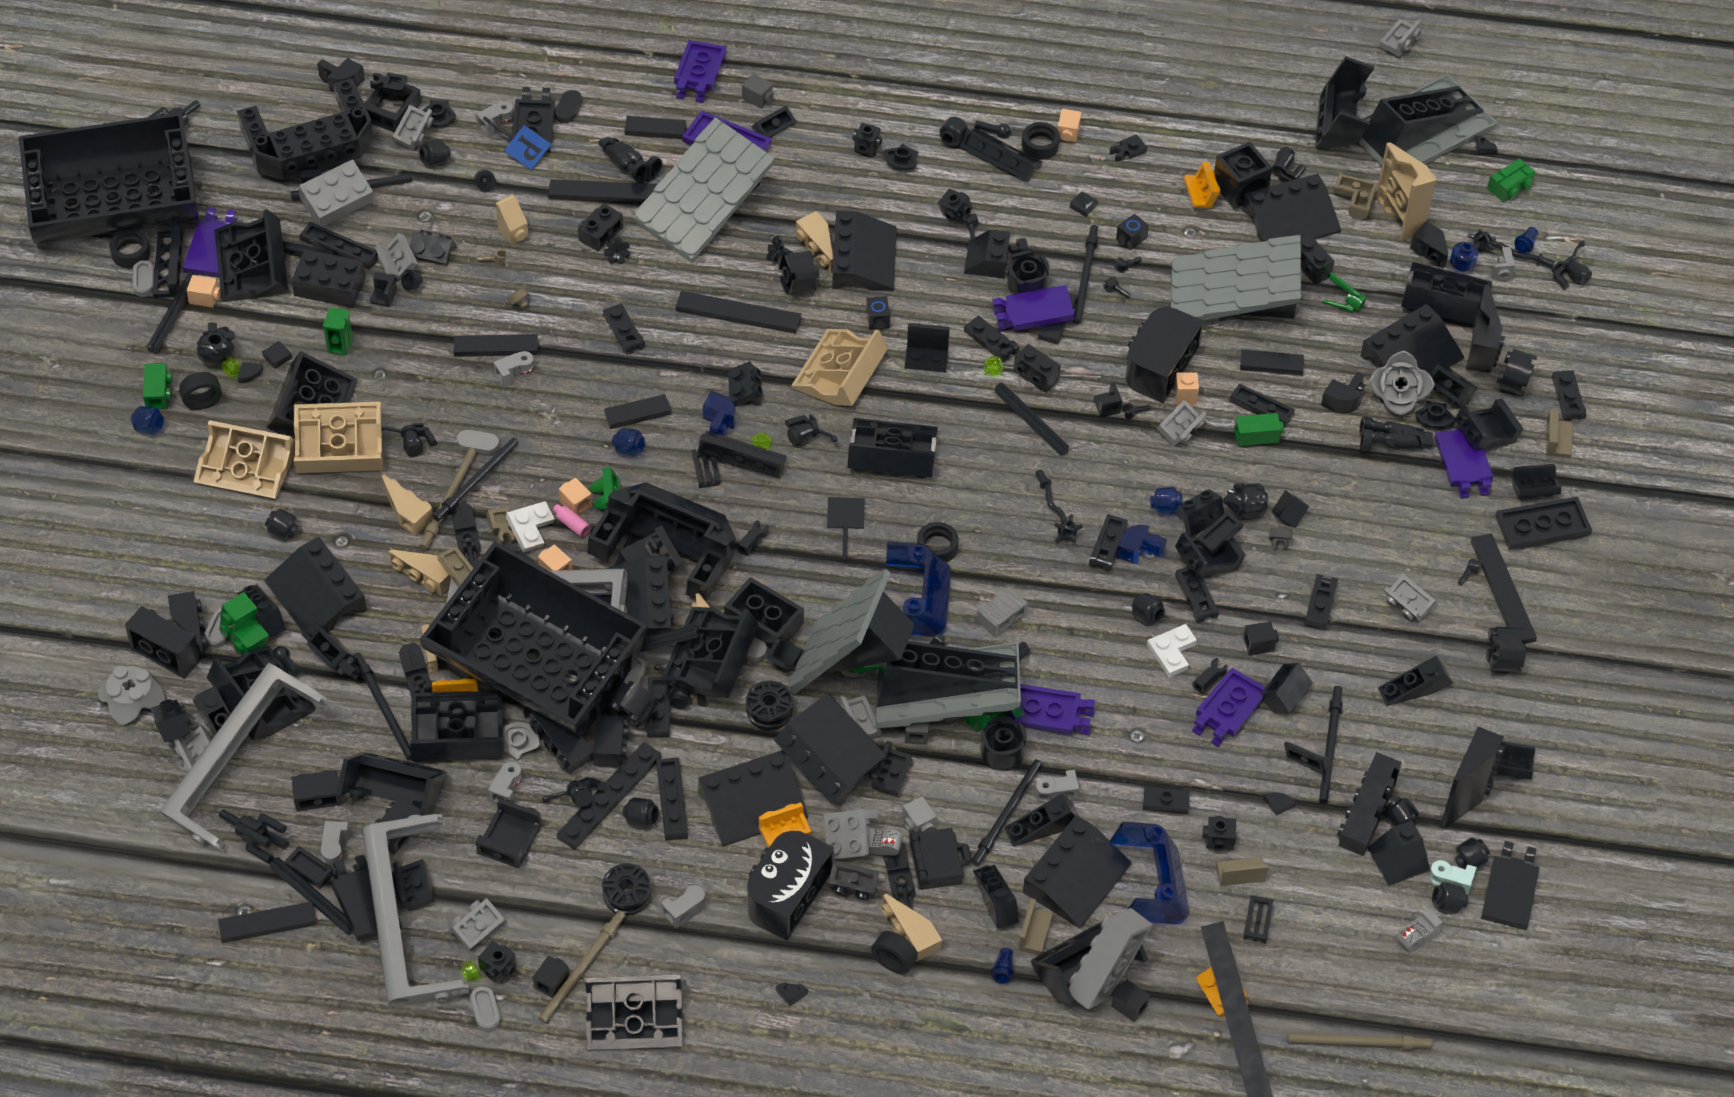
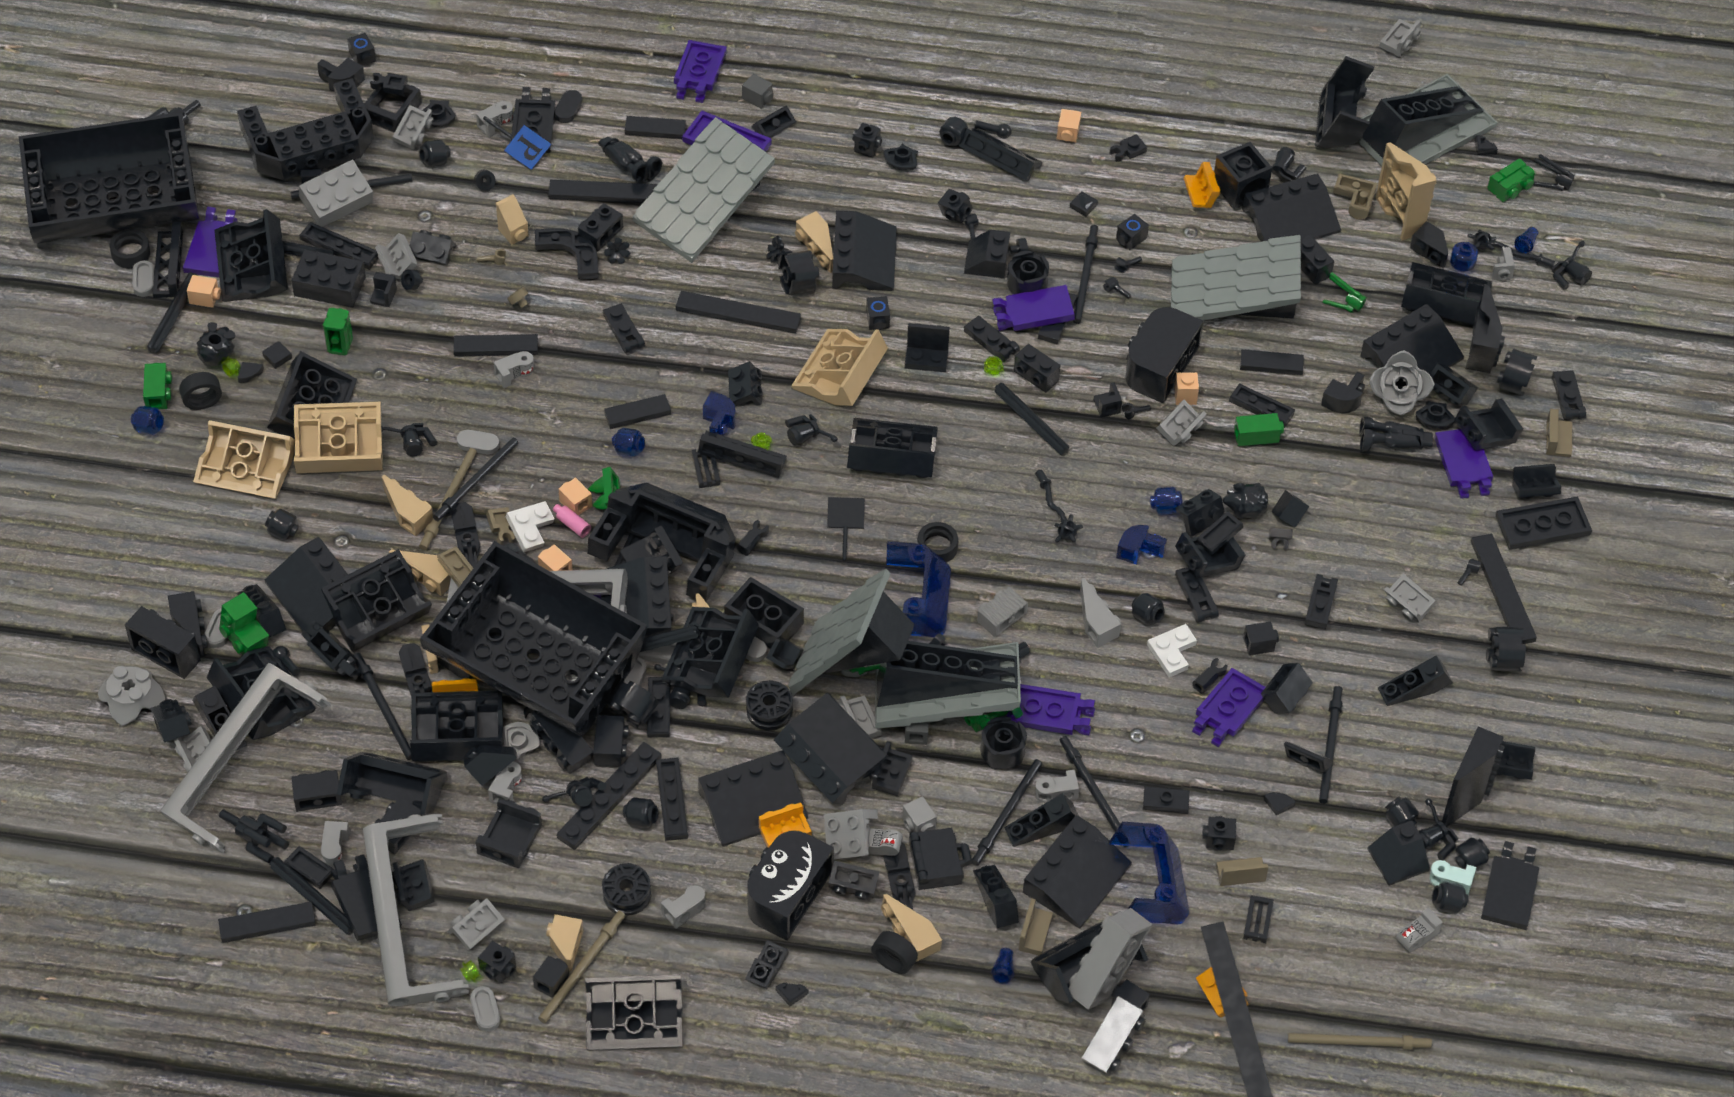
black tyre [1021,122,1060,160] -> none
black plate [1089,514,1128,571] -> none
black wedge [1337,752,1402,856] -> none
none -> black piece [321,549,432,652]
none -> black brick [347,33,376,66]
none -> black slope [464,745,517,786]
none -> black plate [534,228,599,279]
none -> tan slope [546,915,583,972]
none -> black slope [745,940,789,989]
none -> black bar [1059,736,1132,848]
none -> light grey slope [1080,578,1121,648]
none -> brick [1082,996,1146,1077]
none -> black piece [1419,798,1459,861]
none -> black plant [1533,154,1575,191]

